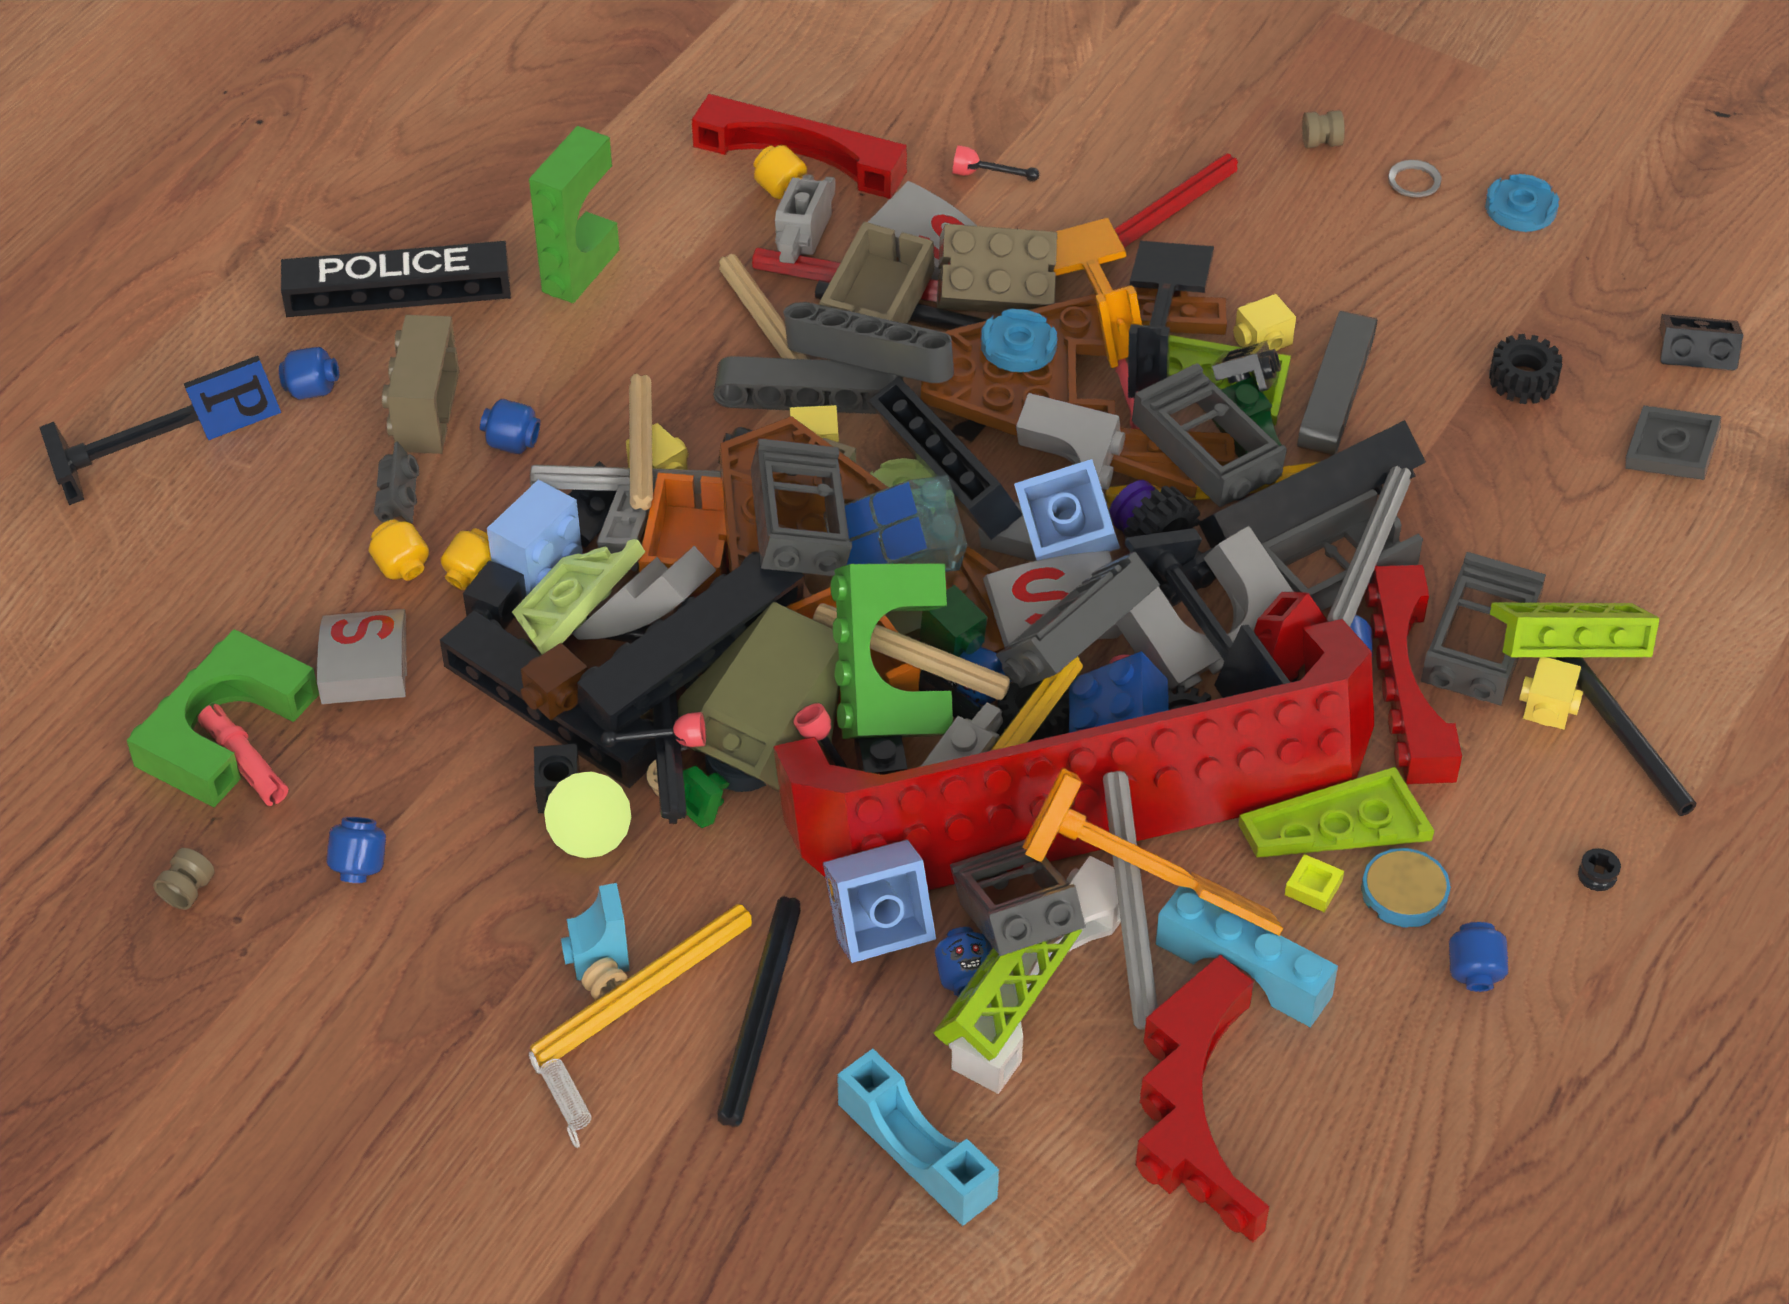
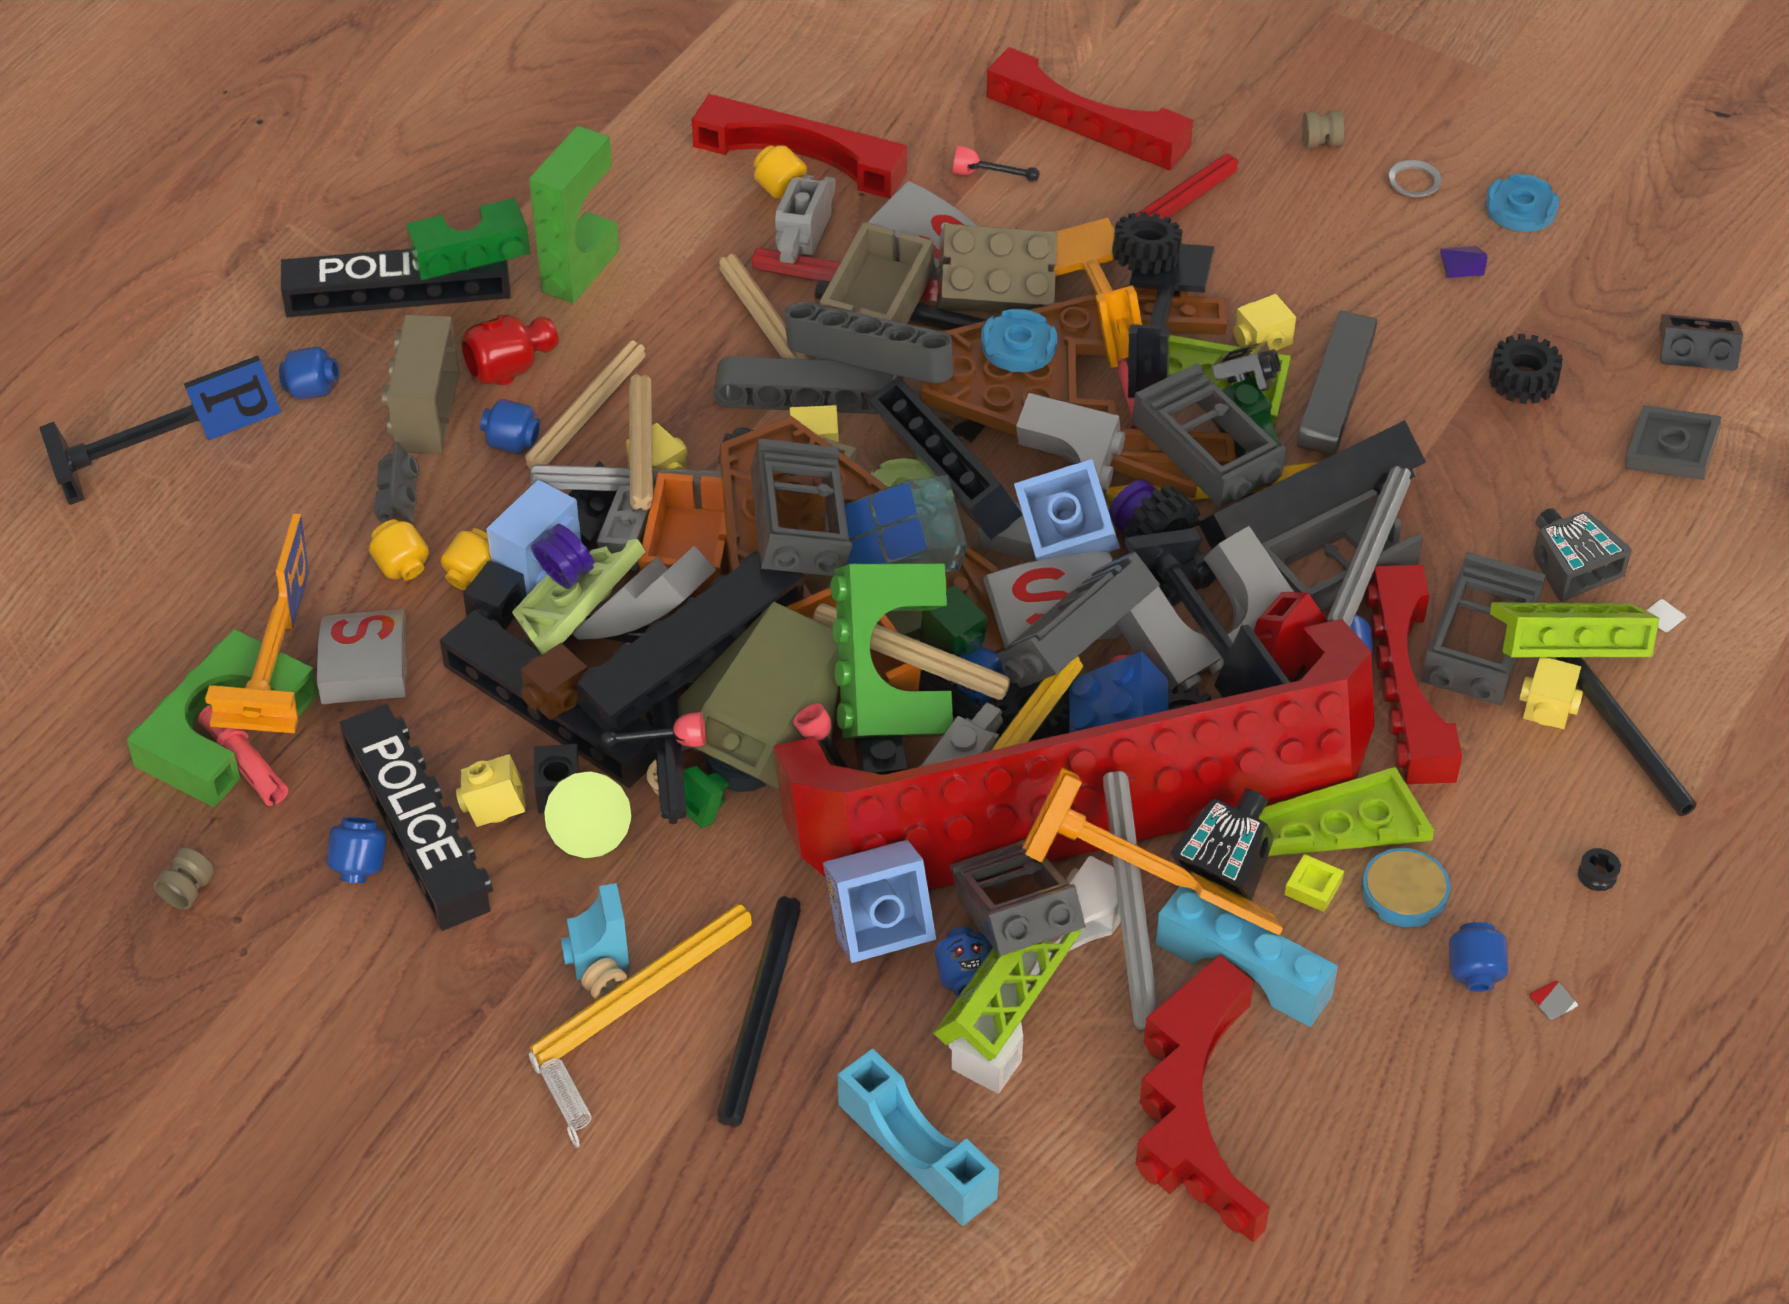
none -> light orange piece [205,514,309,733]
none -> black brick [339,703,493,931]
none -> green arch [406,198,530,280]
none -> light yellow brick [456,754,525,827]
none -> red piece [461,314,559,385]
none -> tan axle [525,340,646,468]
none -> dark purple wheel [531,523,594,589]
none -> red arch [986,47,1193,171]
none -> black tyre [1112,212,1182,274]
none -> torso [1170,788,1274,900]
none -> dark purple slope [1440,246,1488,278]
none -> light grey sticker [1530,981,1578,1020]
none -> dark grey torso [1534,508,1632,602]
none -> white sticker [1646,599,1686,632]

